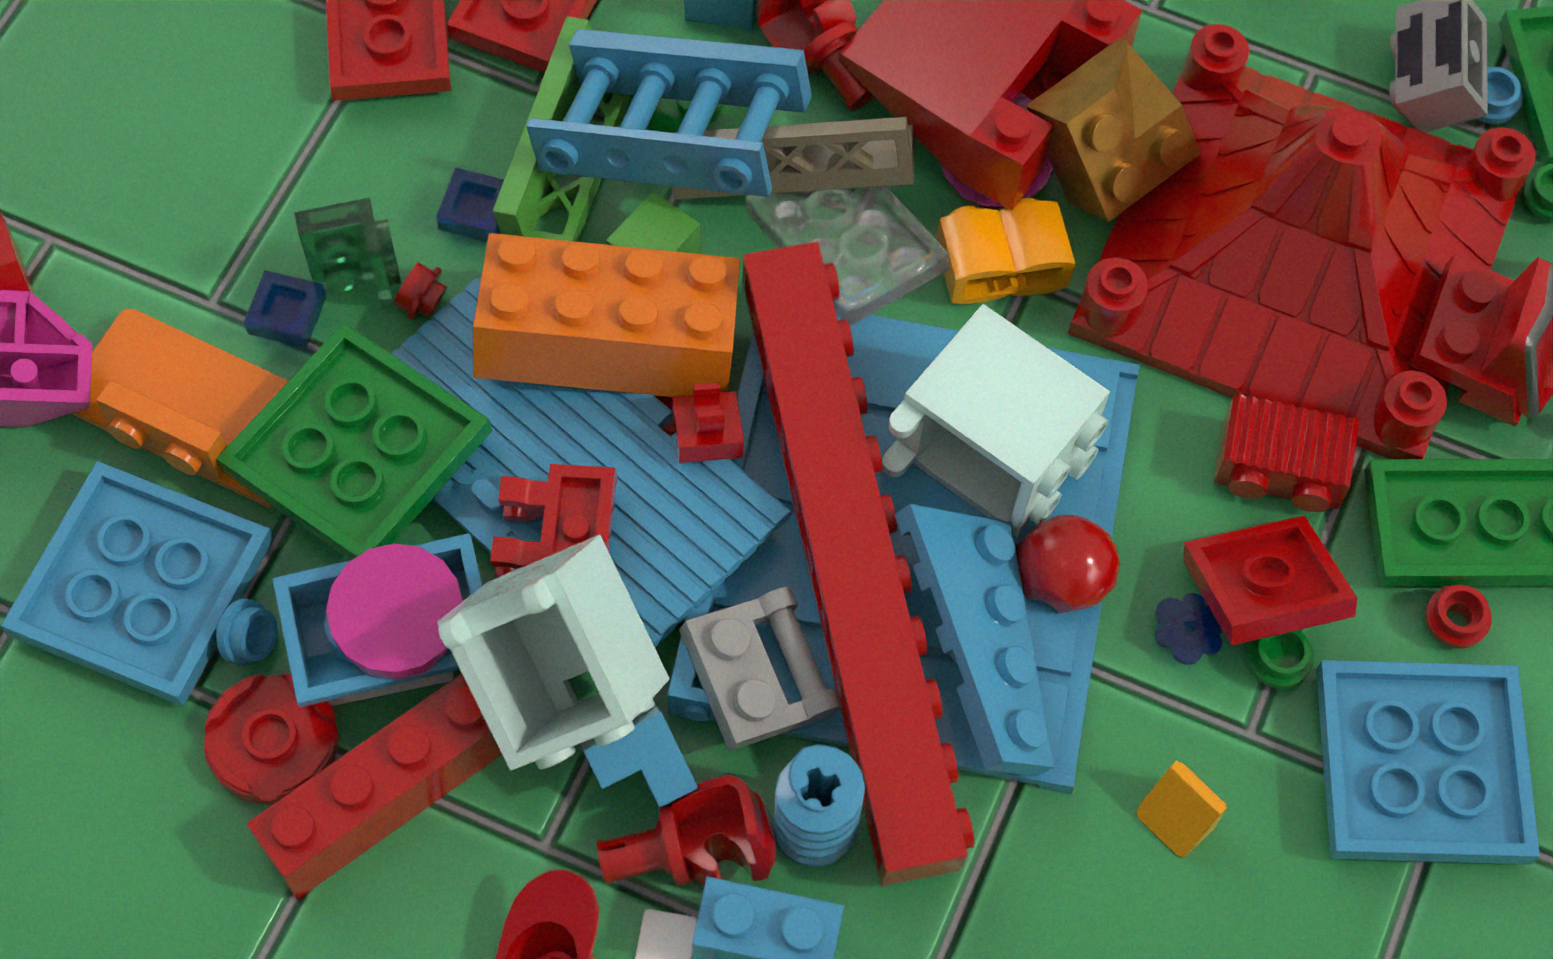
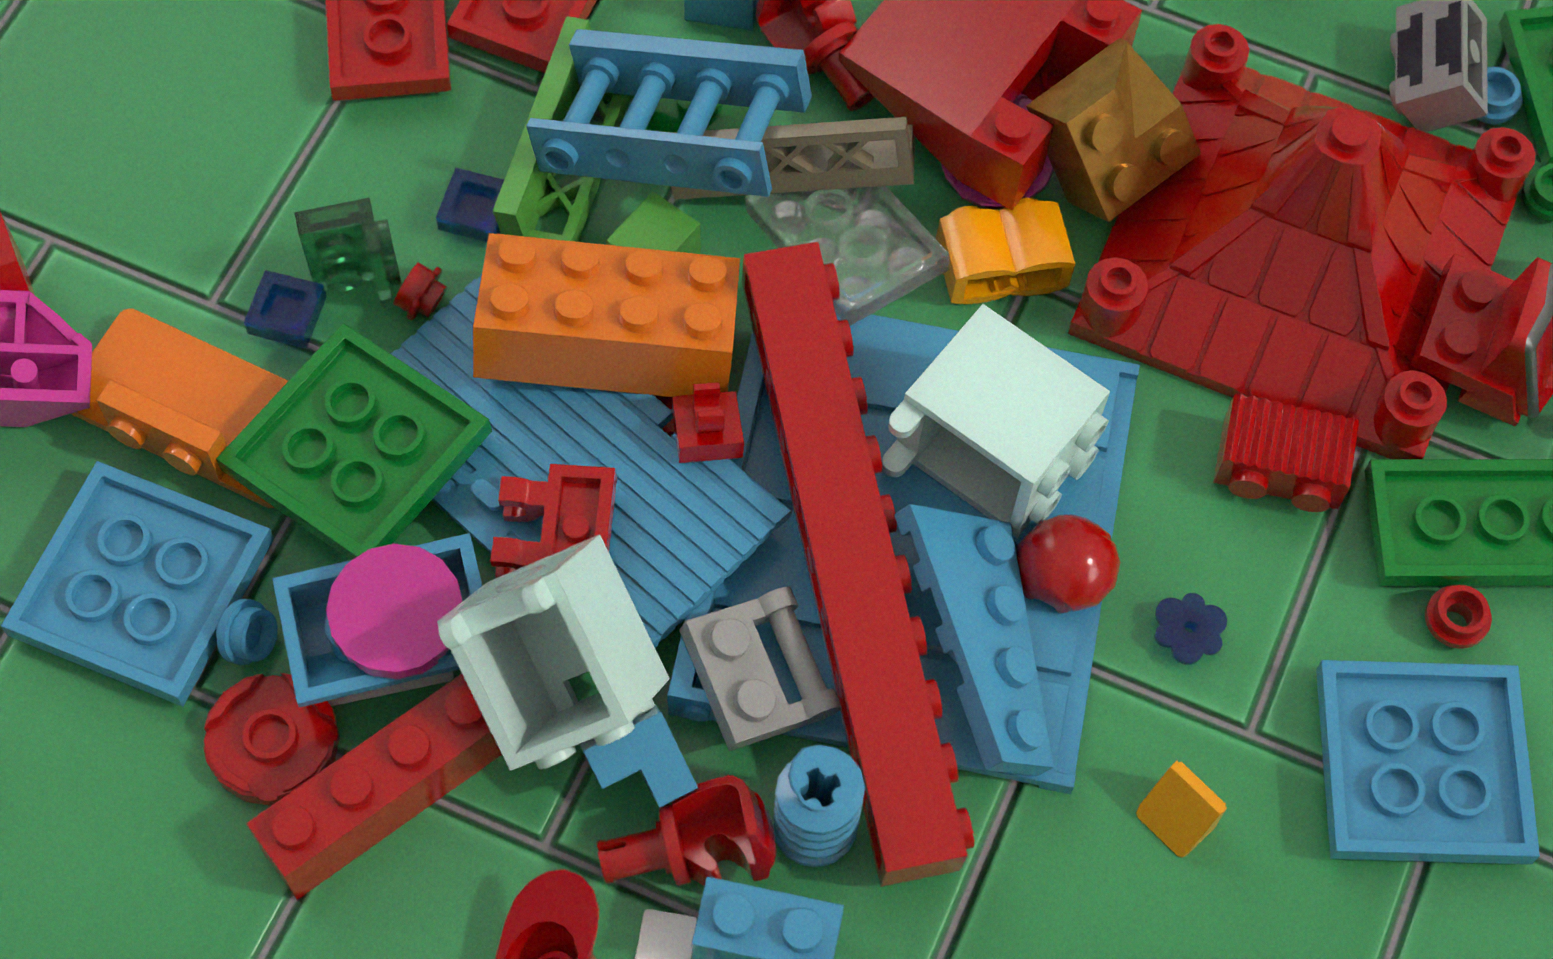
red plate [1183,515,1357,645] -> none
green plate [1247,630,1314,689] -> none

